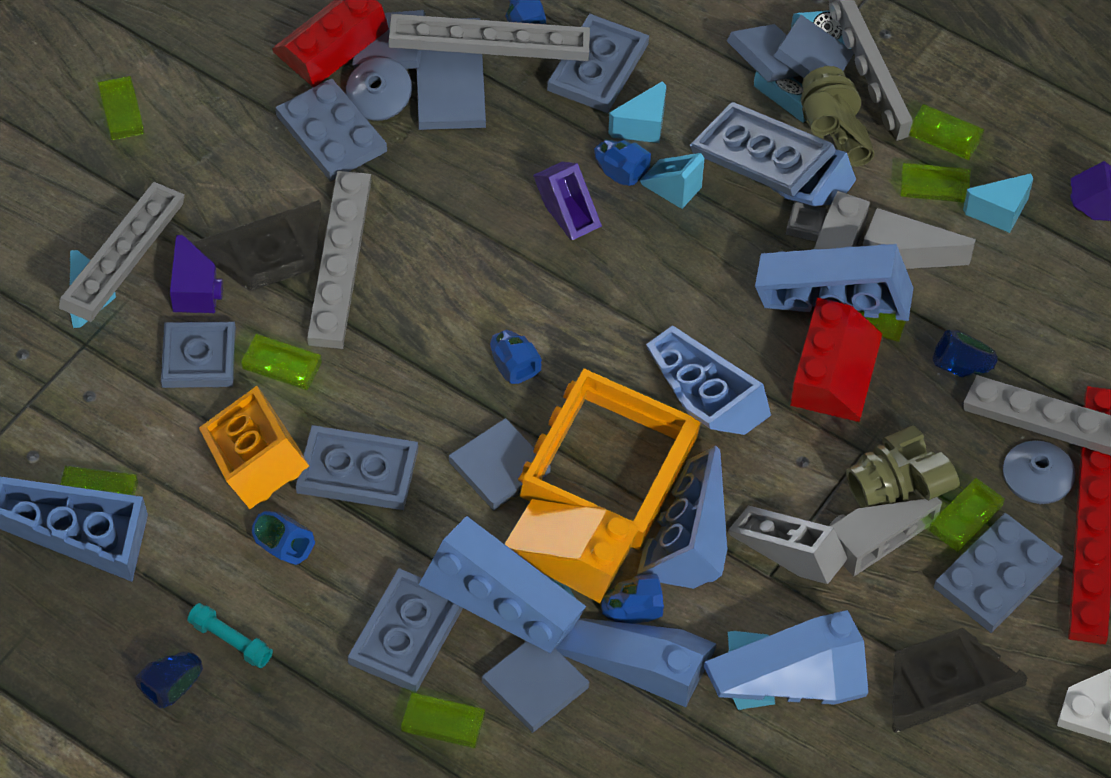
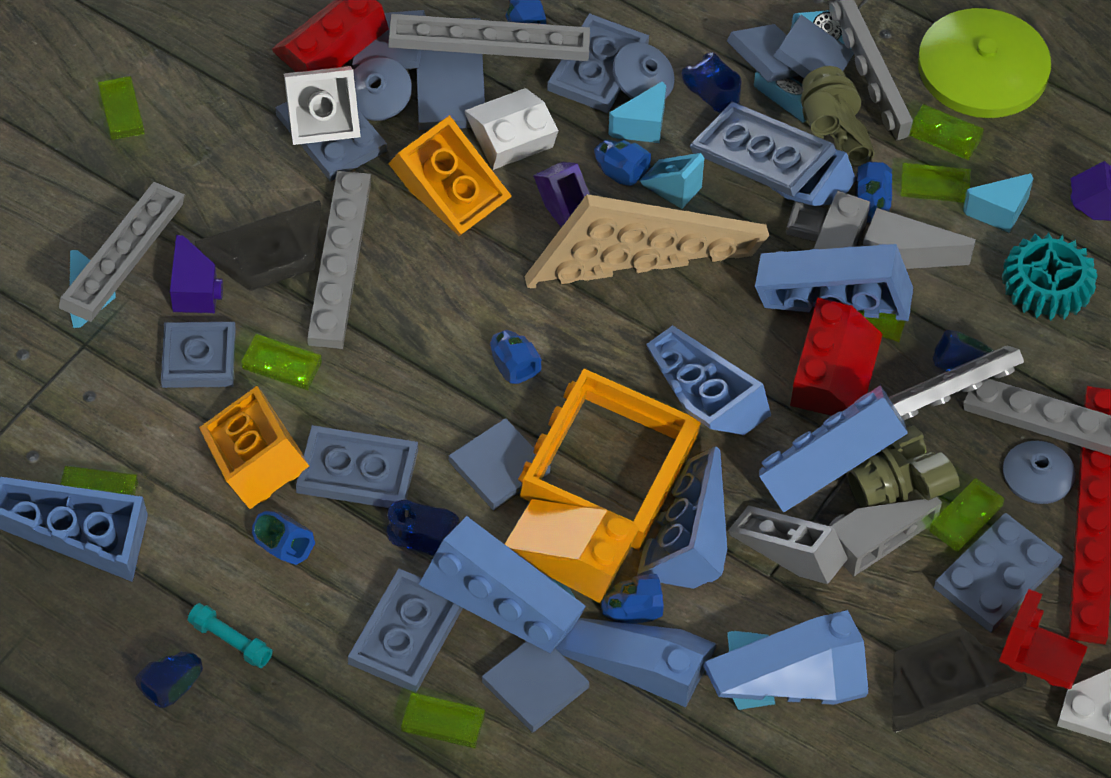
none -> white slope [284,66,361,145]
none -> clear blue piece [387,500,460,556]
none -> light orange slope [388,115,512,236]
none -> white slope [465,88,558,170]
none -> tan wing [524,194,769,288]
none -> sand blue dish [613,43,675,99]
none -> clear blue piece [681,52,742,113]
none -> medium blue wedge [759,385,908,513]
none -> light grey plate [816,345,1024,430]
none -> blue rock [855,162,892,223]
none -> lime dish [918,8,1051,118]
none -> red bracket [999,589,1088,689]
none -> teal gear [1002,232,1097,321]

